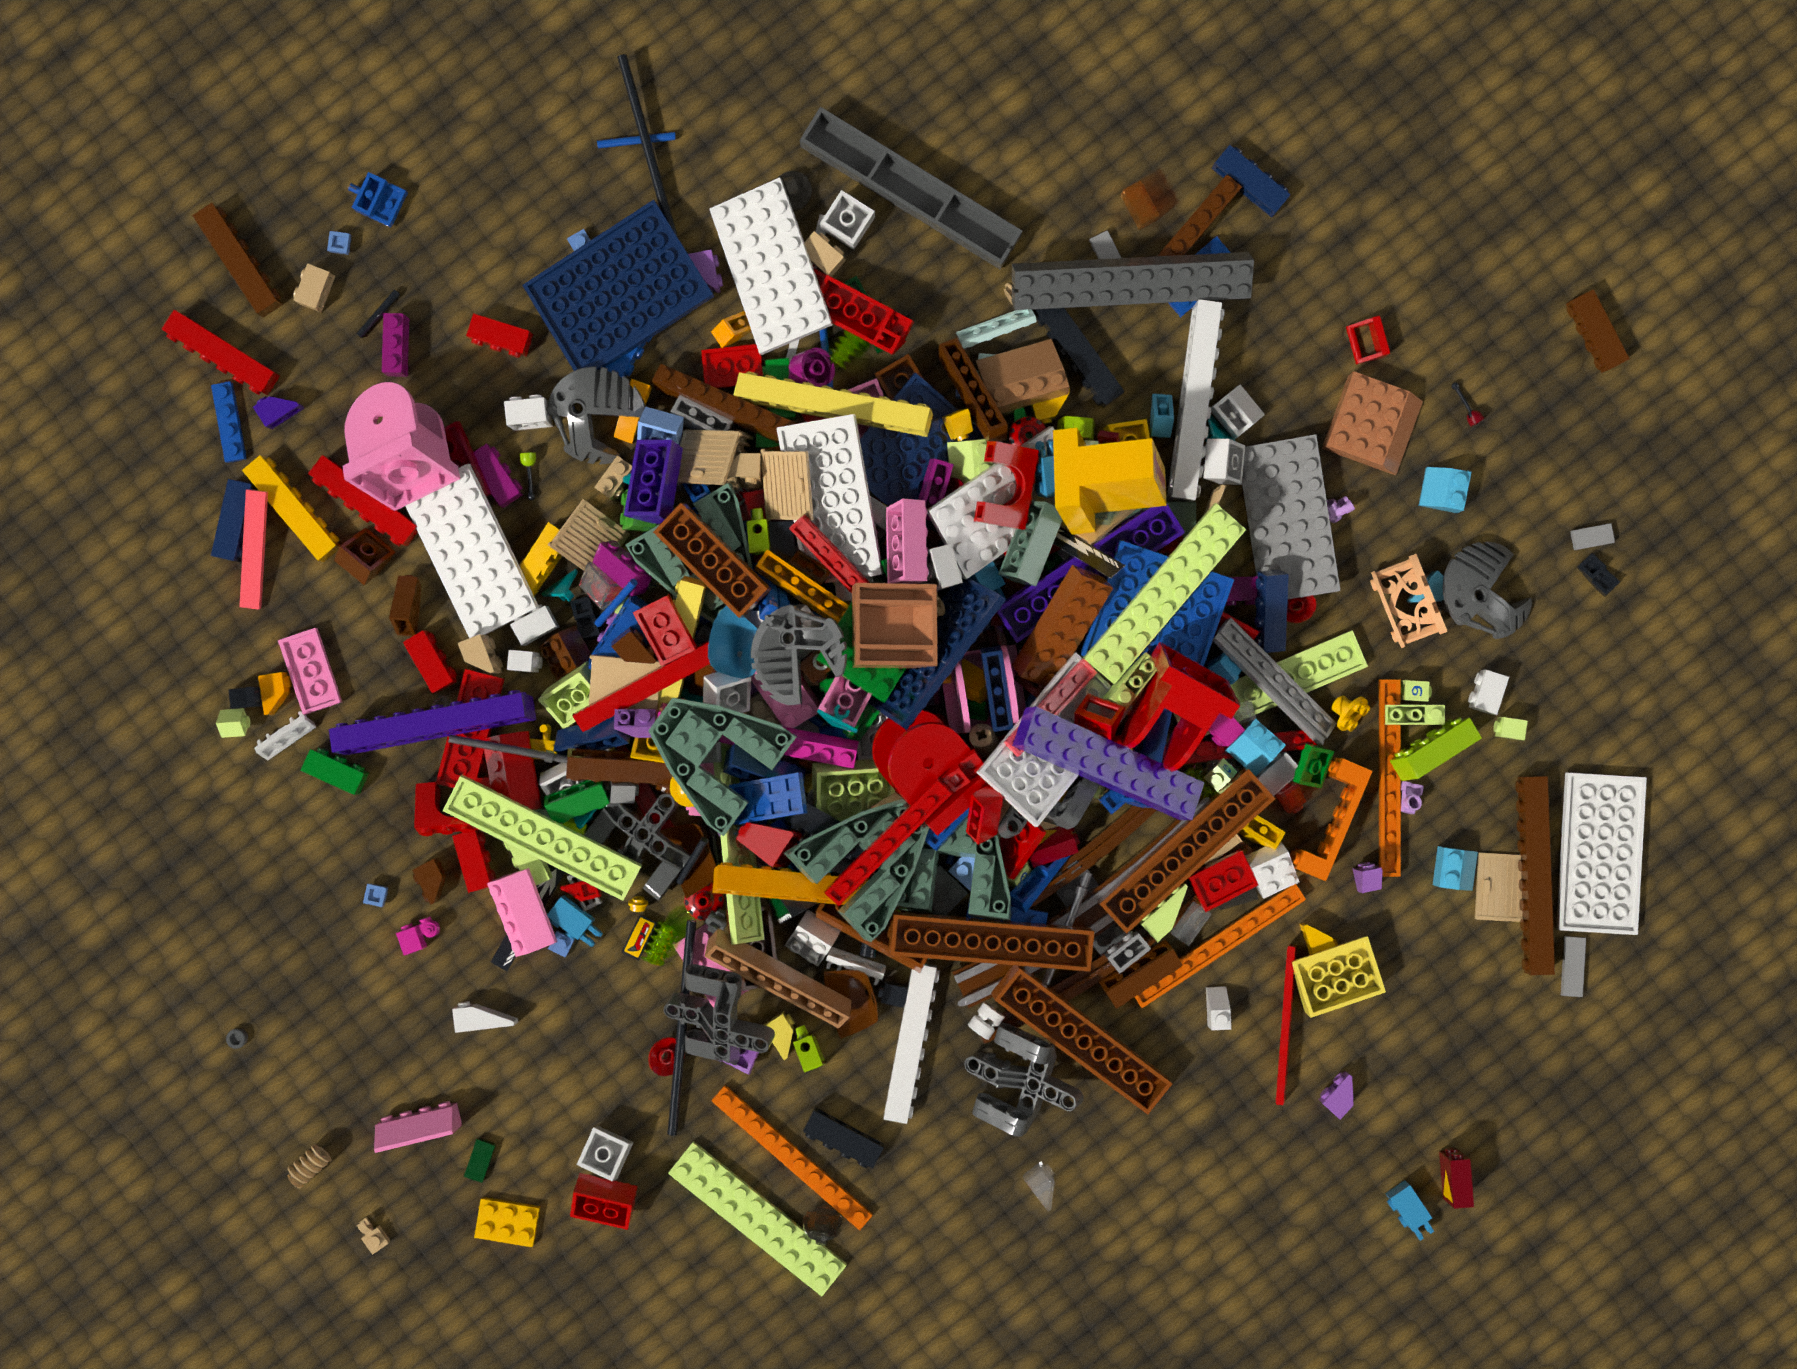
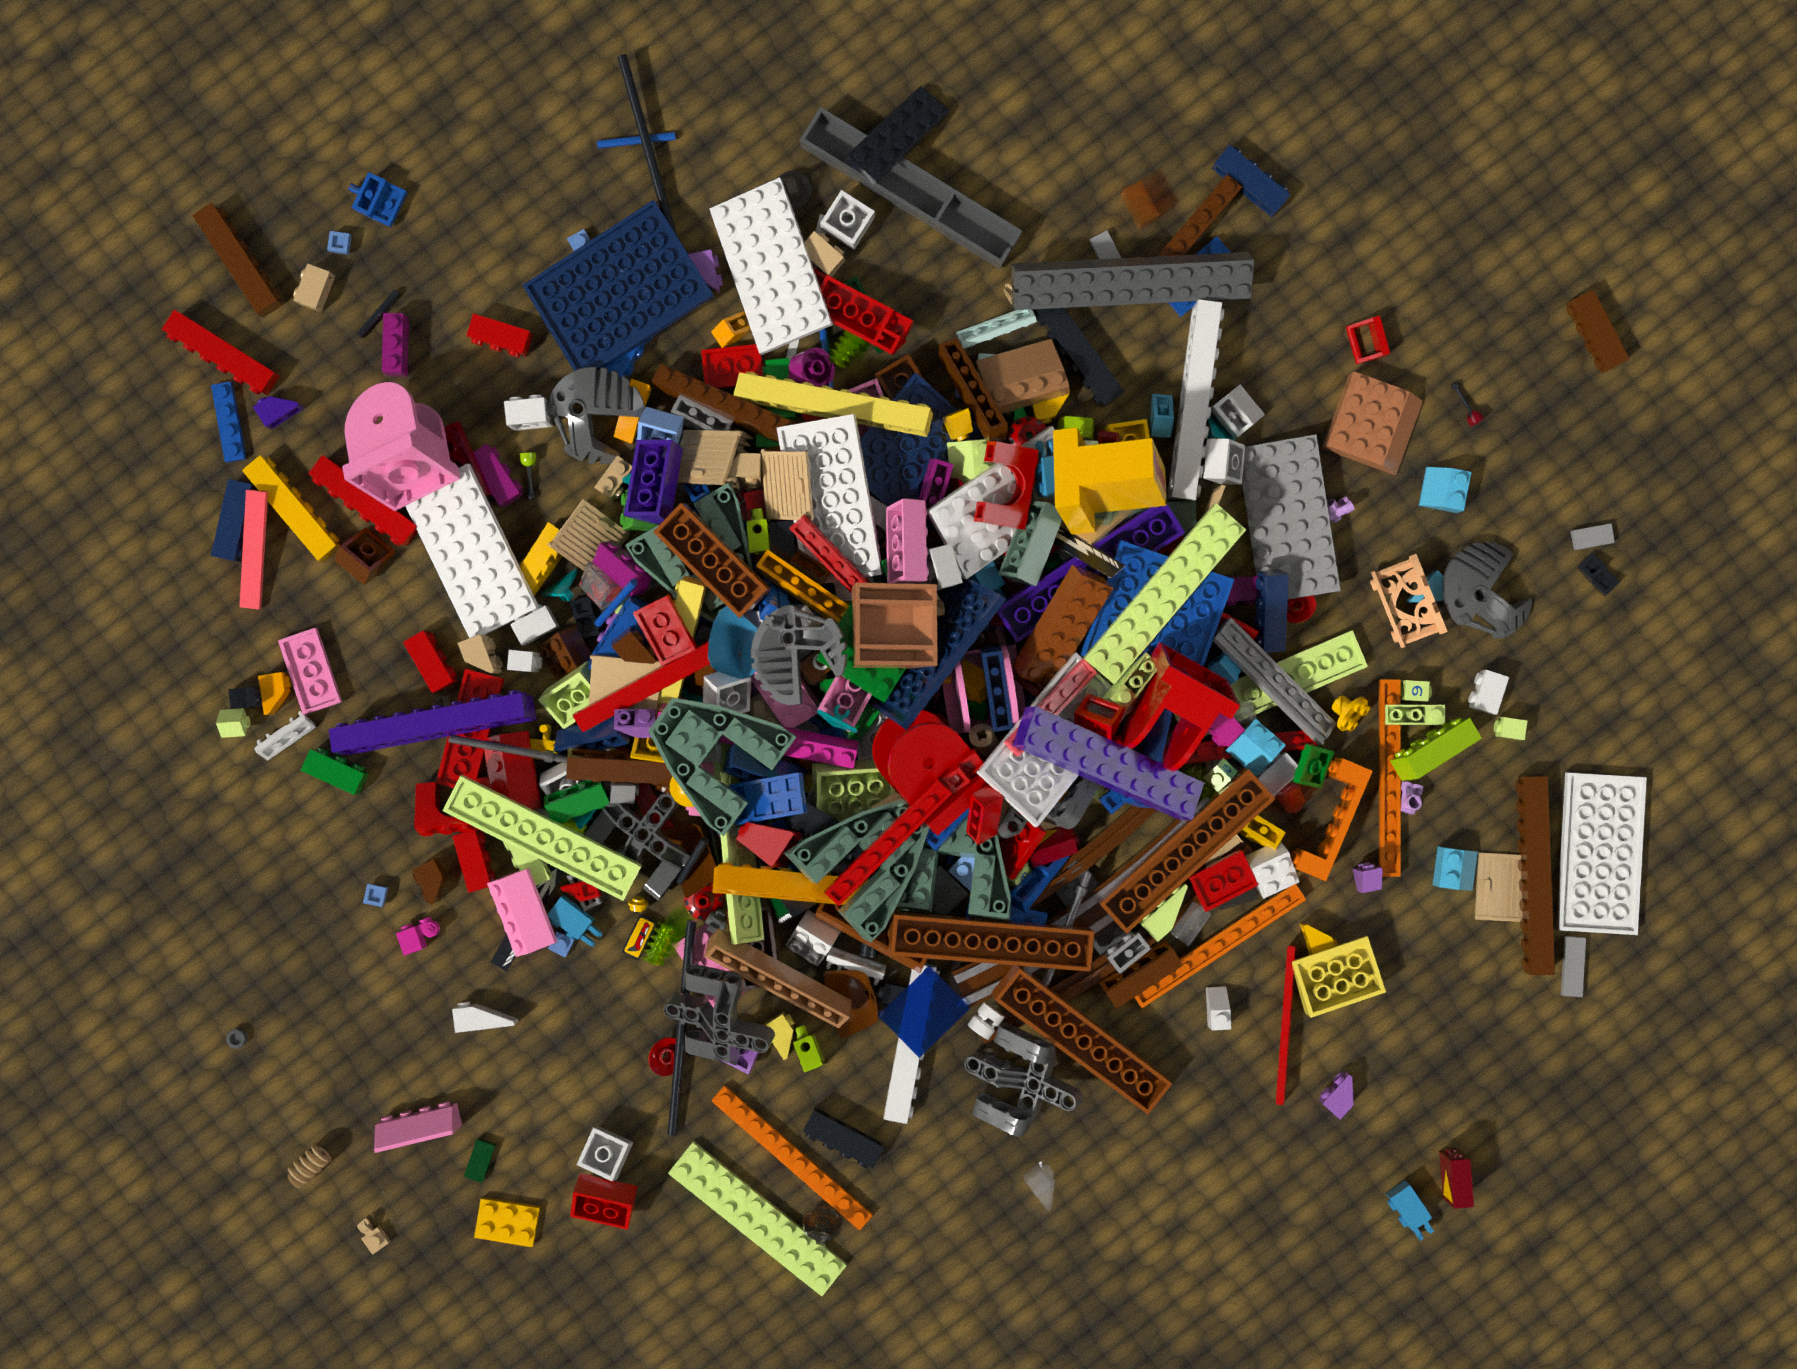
reddish brown slope [389,575,422,636] -> none
none -> black plate [845,86,950,185]
none -> clear blue piece [878,966,970,1058]

